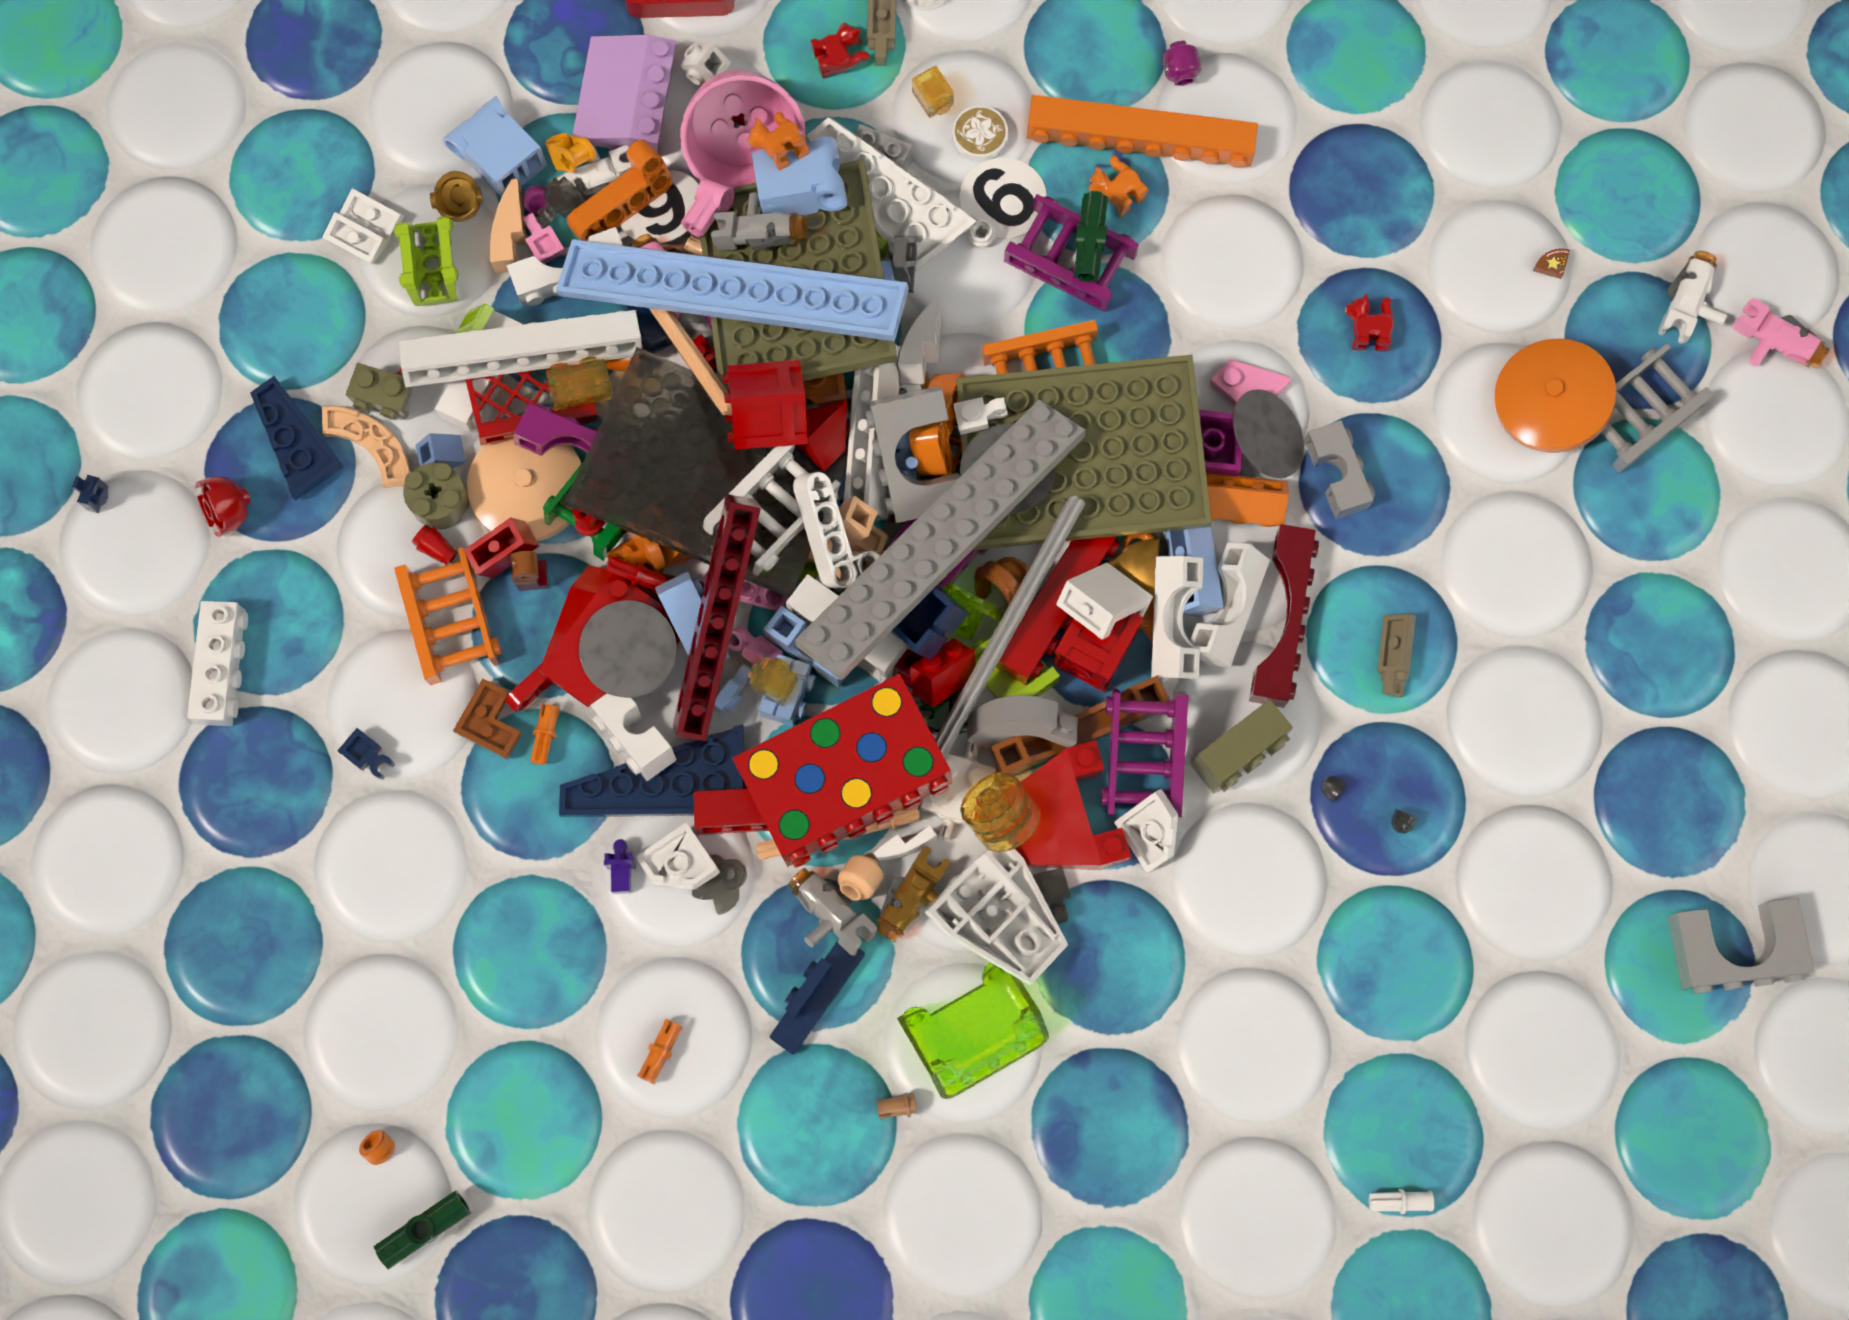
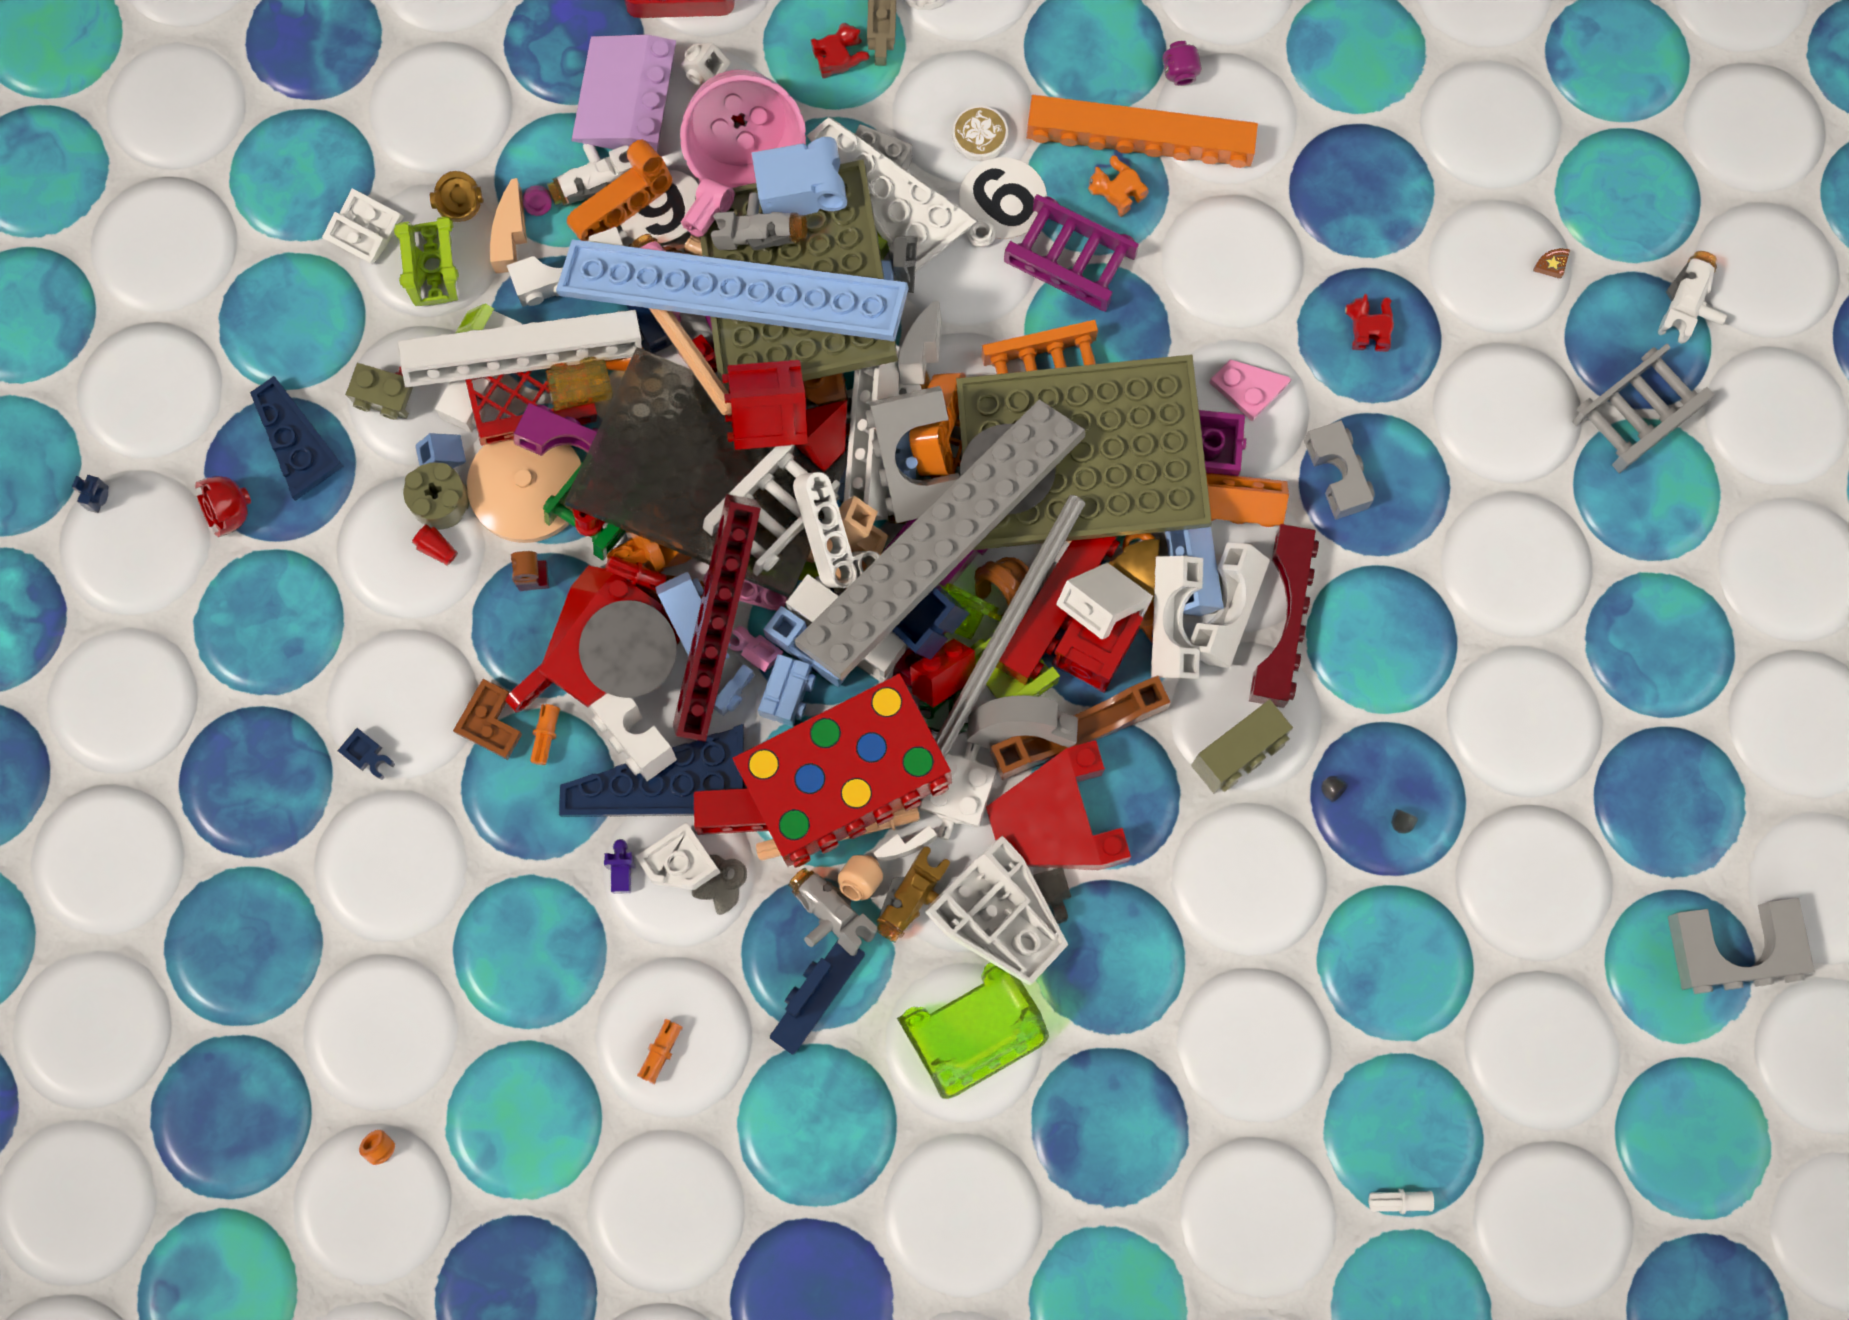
white brick [187,601,248,726] -> none
light nougat tile [322,406,412,488] -> none
dark green piece [373,1190,471,1270] -> none
orange fence [394,547,502,685] -> none
light blue piece [442,95,548,198] -> none
red brick [463,517,540,578] -> none
bright pink plate [522,213,566,264] -> none
clear smoke plate [536,176,585,228] -> none
light orange piece [545,133,596,173] -> none
orange animal [747,112,810,171] -> none
clear yellow brick [748,656,798,706] -> none
medium nougat pin [877,1092,917,1120] -> none
clear yellow brick [912,65,954,118] -> none
white plate [953,397,1008,435] -> none
clear yellow wheel [960,772,1041,853] -> none
dark green piece [1073,191,1108,283] -> none
magenta fence [1101,689,1189,817] -> none
white plate [1114,789,1178,873] -> none
flat silver sticker [1233,389,1304,478] -> none
dark tan hinge [1377,613,1416,698] -> none
orange dish [1495,338,1616,453] -> none
bright pink piece [1732,298,1830,369] -> none

